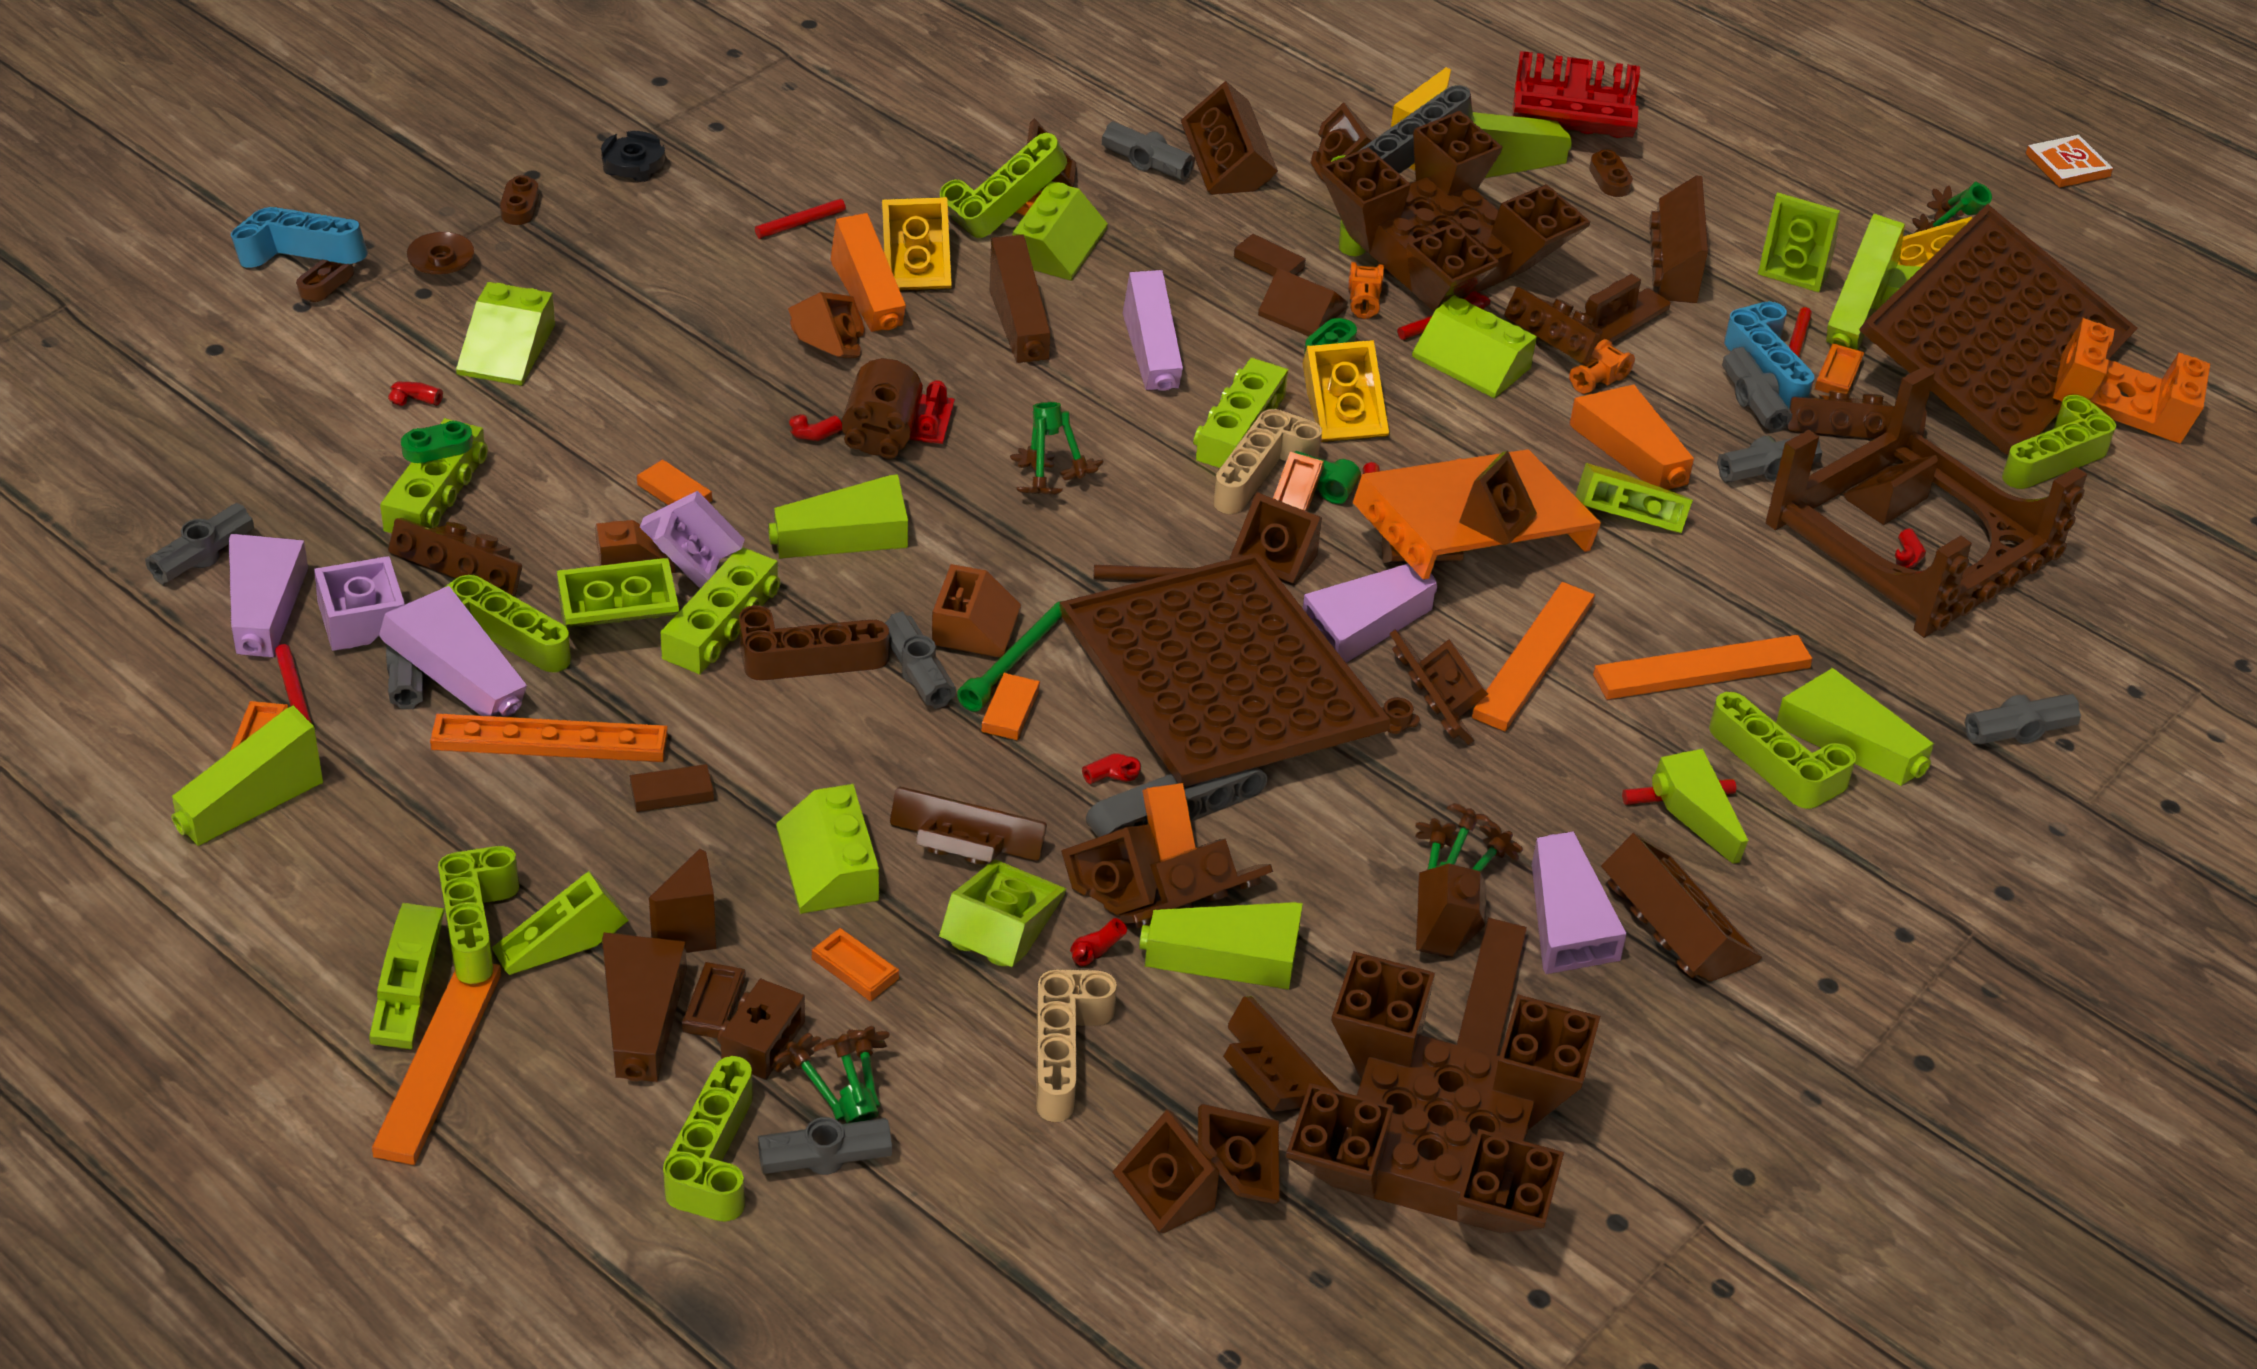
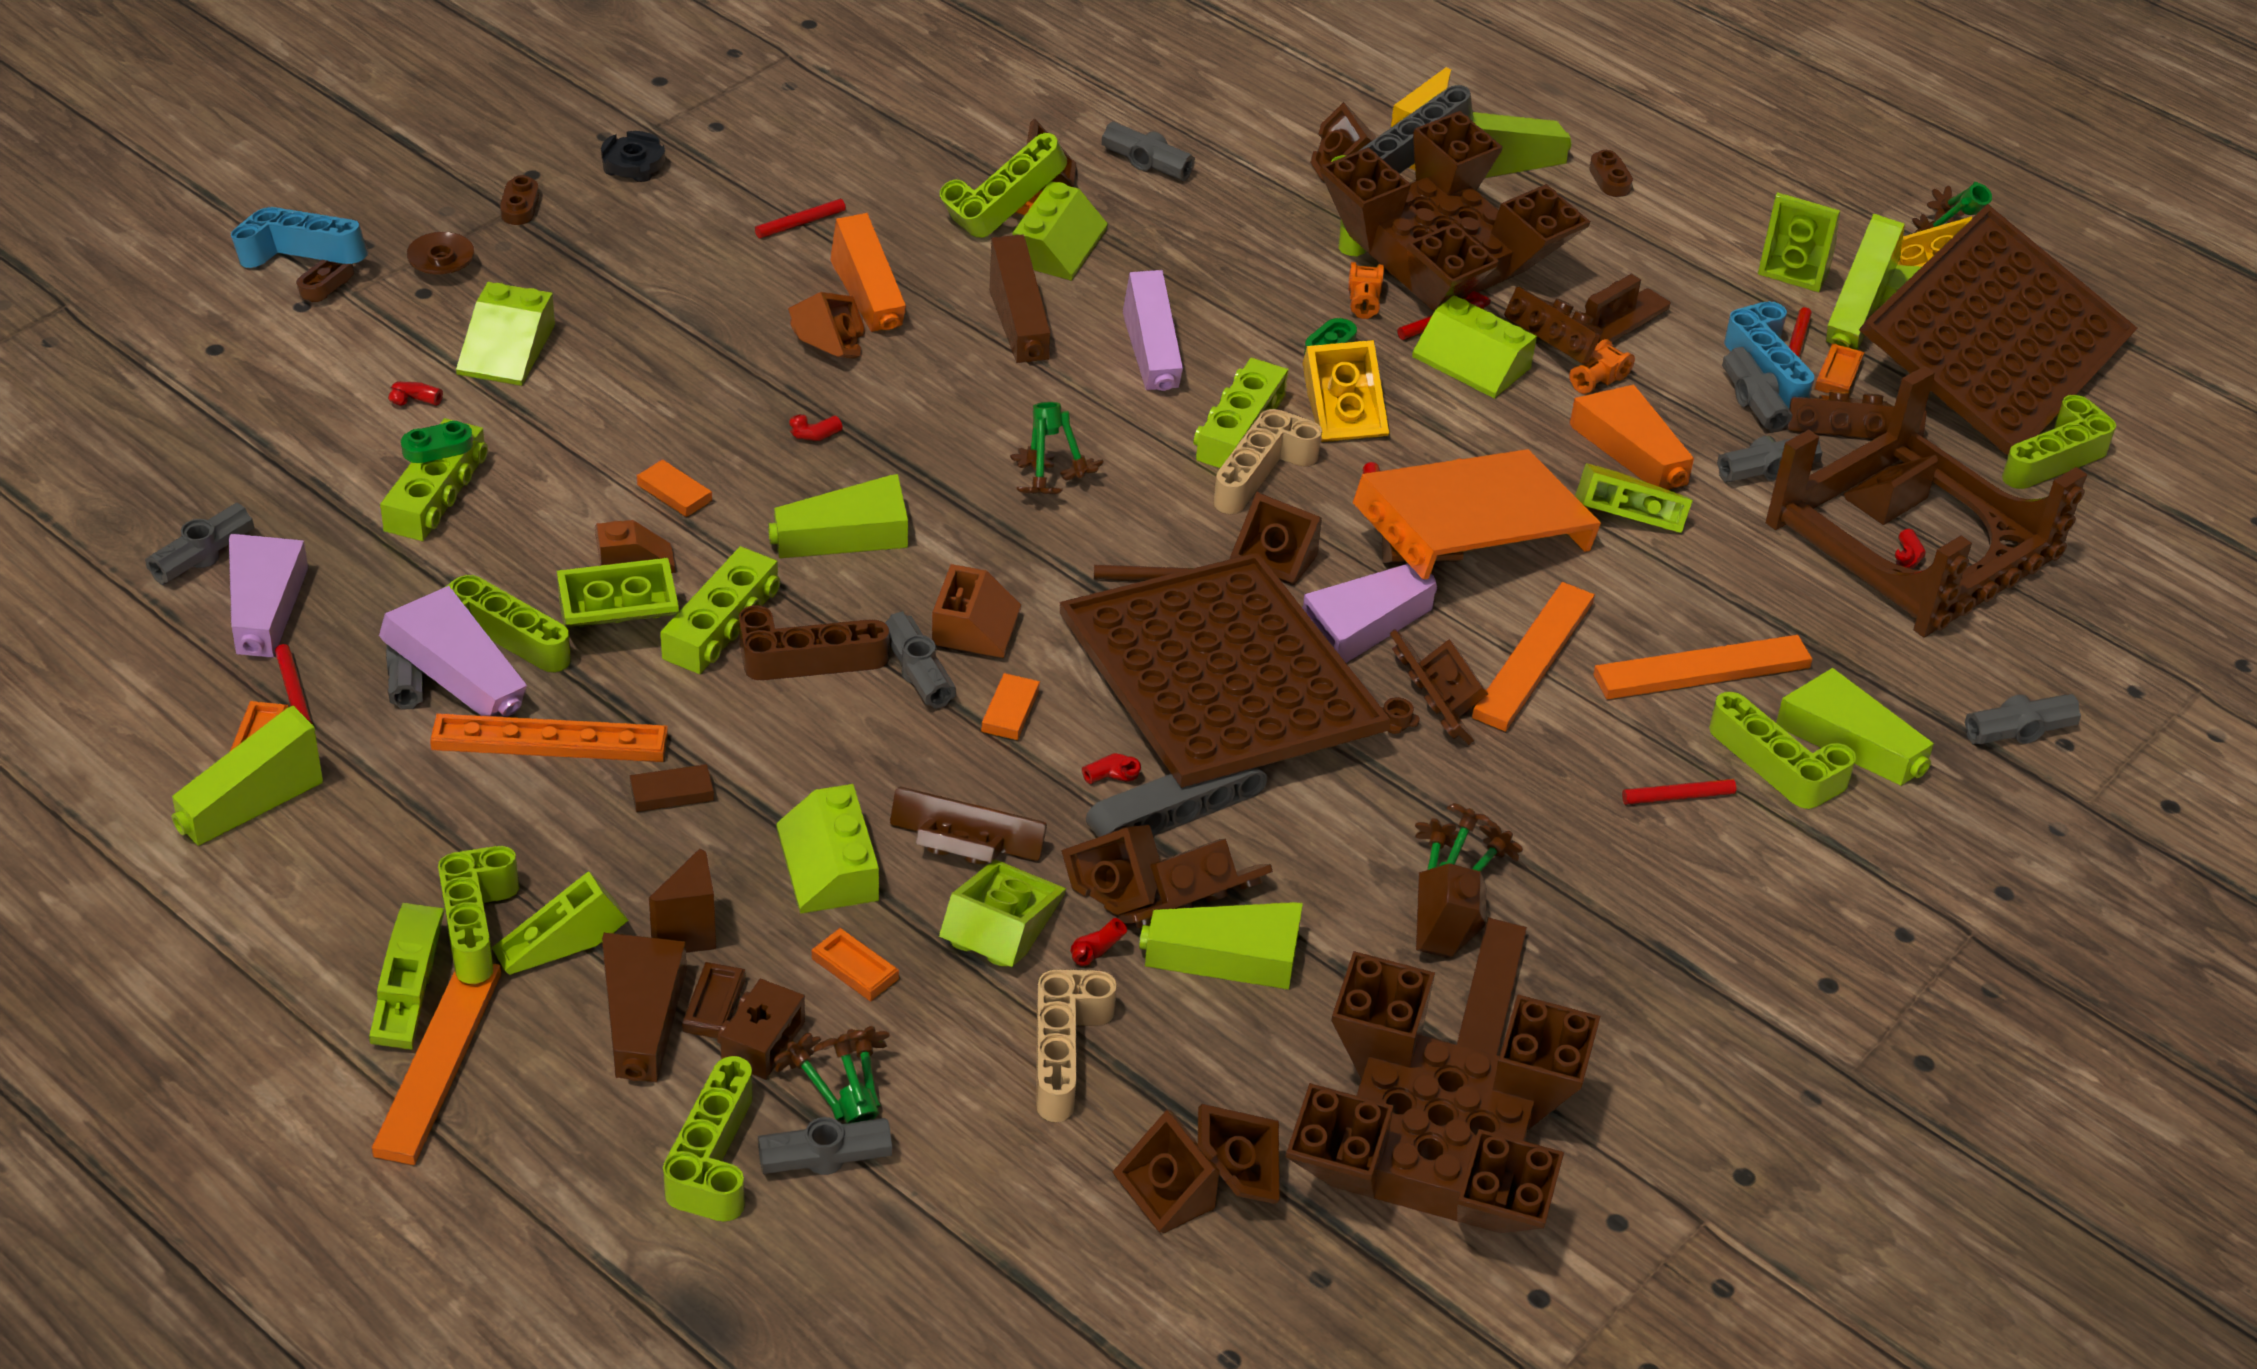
lavender slope [314,556,405,651] -> none
reddish brown bracket [388,518,523,597] -> none
lavender bracket [640,491,745,589] -> none
reddish brown cylinder [842,358,923,459] -> none
yellow slope [882,197,952,290] -> none
red hinge [909,380,955,444] -> none
green piece [957,601,1062,712] -> none
orange tile [1142,783,1195,861] -> none
reddish brown slope [1180,81,1278,195] -> none
reddish brown bracket [1223,996,1340,1112] -> none
reddish brown tile [1234,234,1306,276] -> none
reddish brown slope [1258,268,1348,337] -> none
orange tile [1273,452,1324,511] -> none
green piece [1294,451,1361,504] -> none
reddish brown slope [1459,451,1537,545] -> none
red slope [1512,51,1640,138] -> none
lavender slope [1532,831,1626,974] -> none
reddish brown slope [1601,833,1762,982] -> none
reddish brown slope [1649,175,1708,303] -> none
lime slope [1652,748,1749,864] -> none
tile [2026,135,2113,188] -> none
orange plate [2053,318,2210,444] -> none

